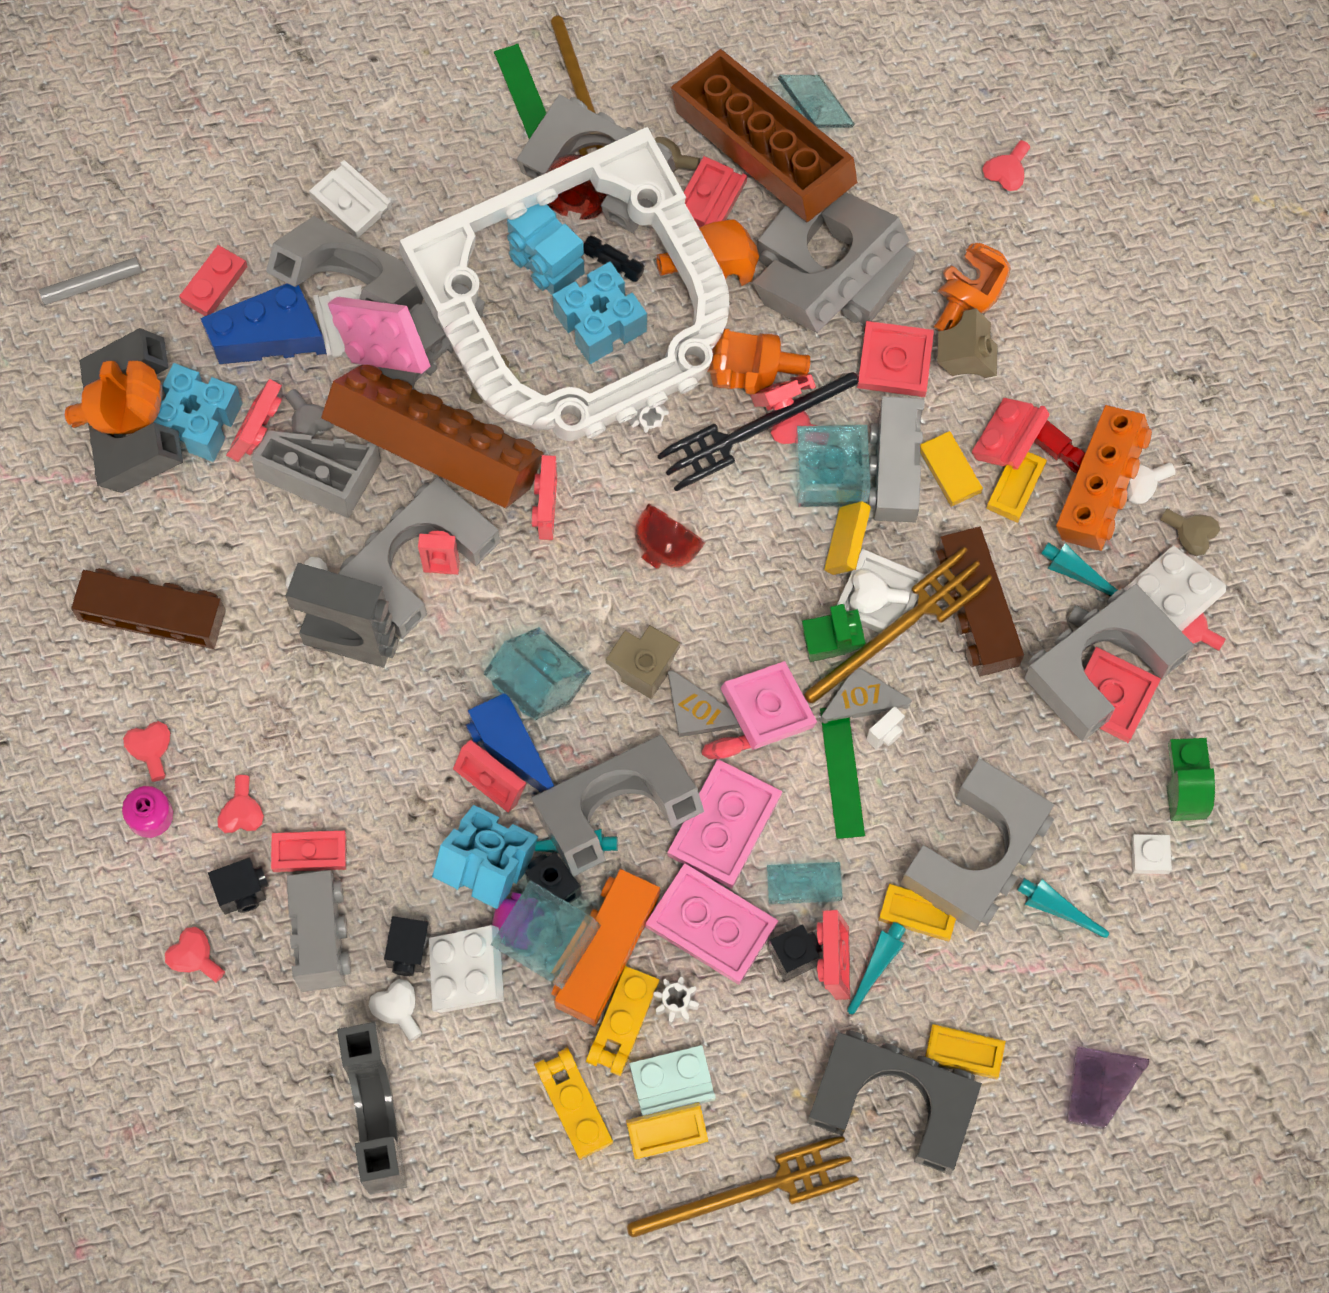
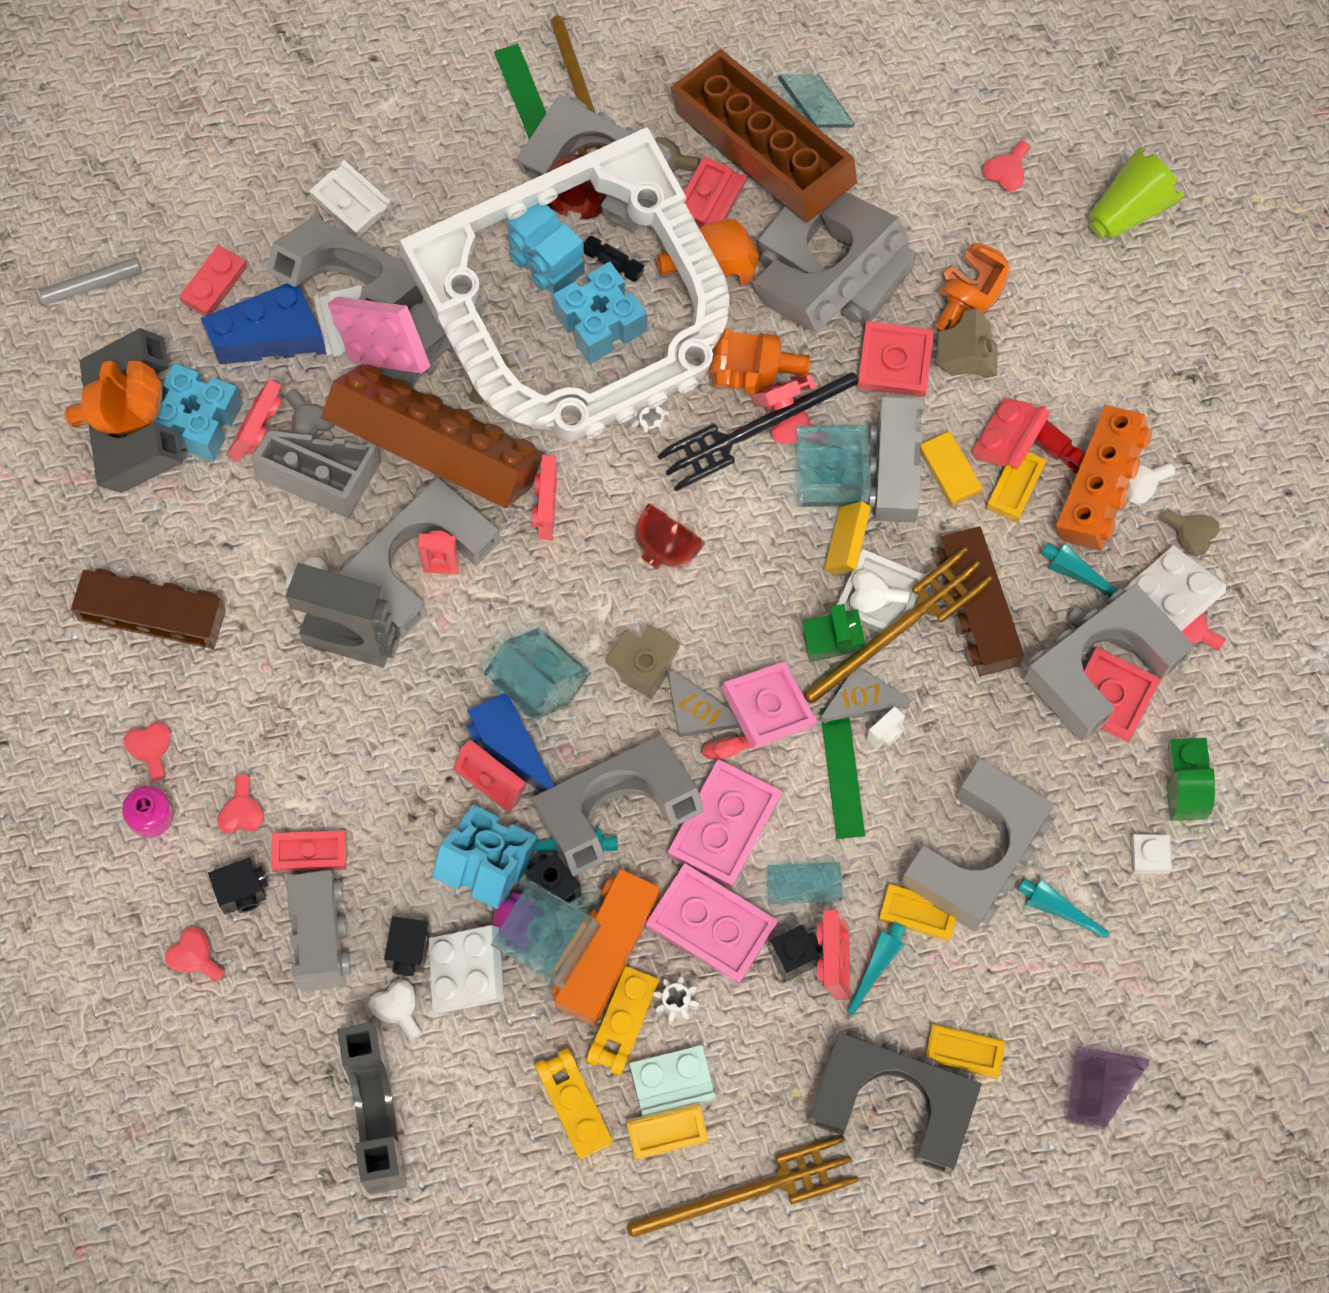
none -> lime cone [1089,147,1184,240]

